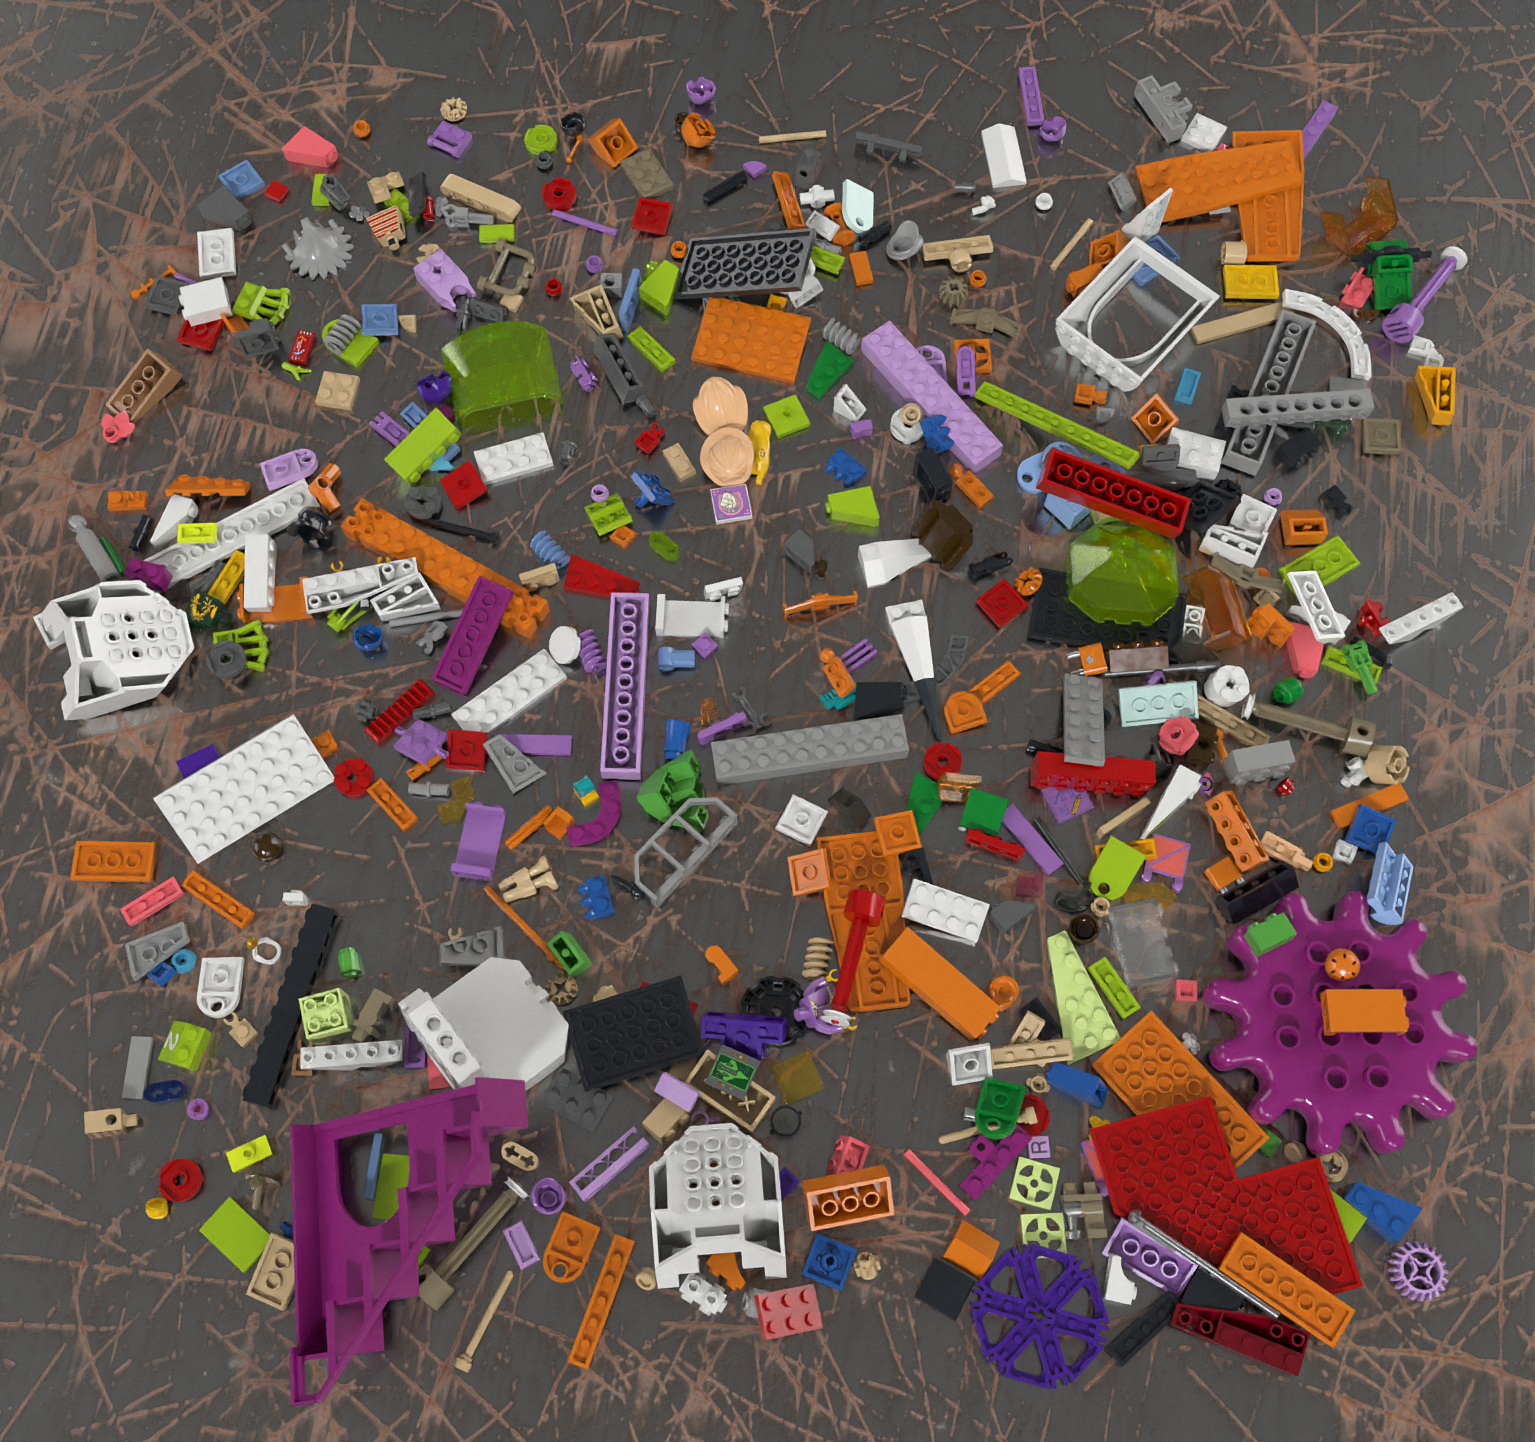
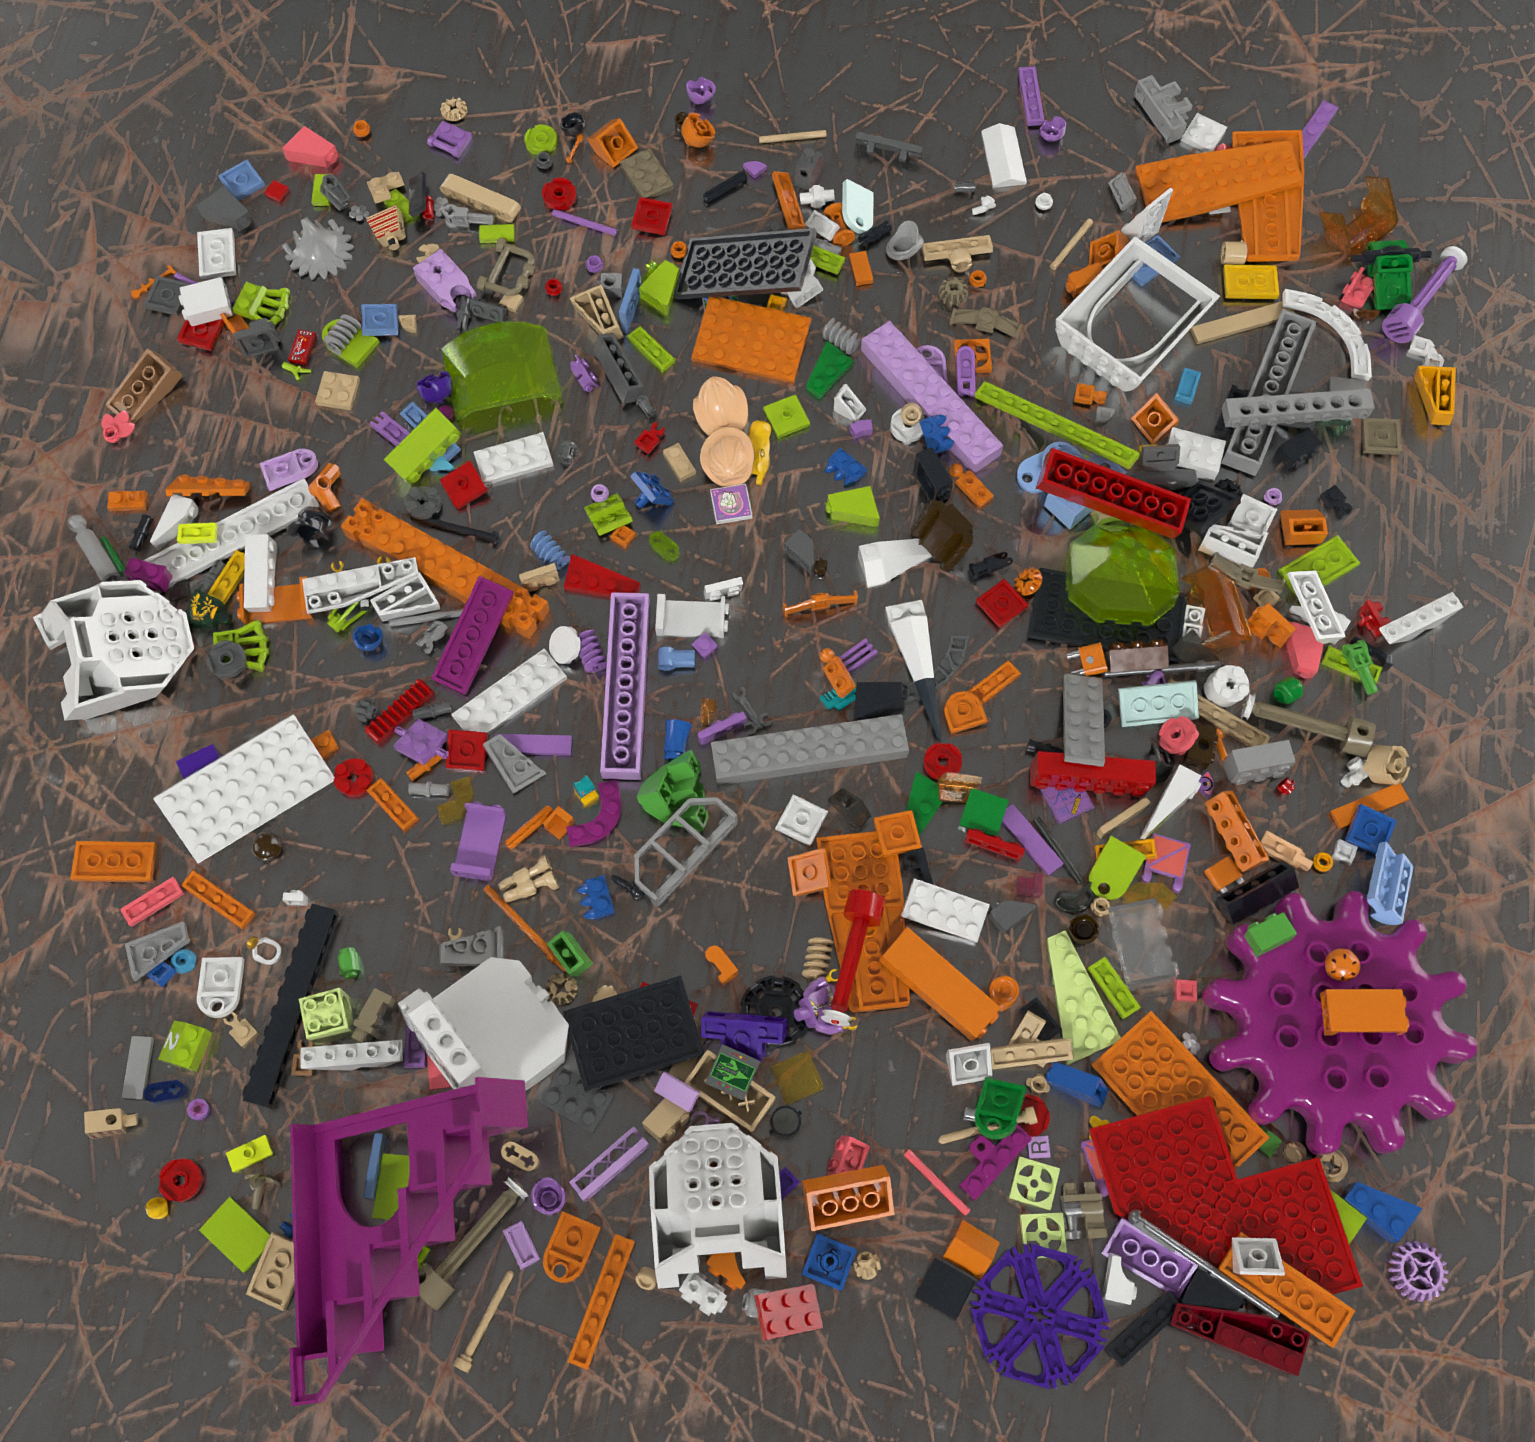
none -> white slope [1232,1238,1285,1275]

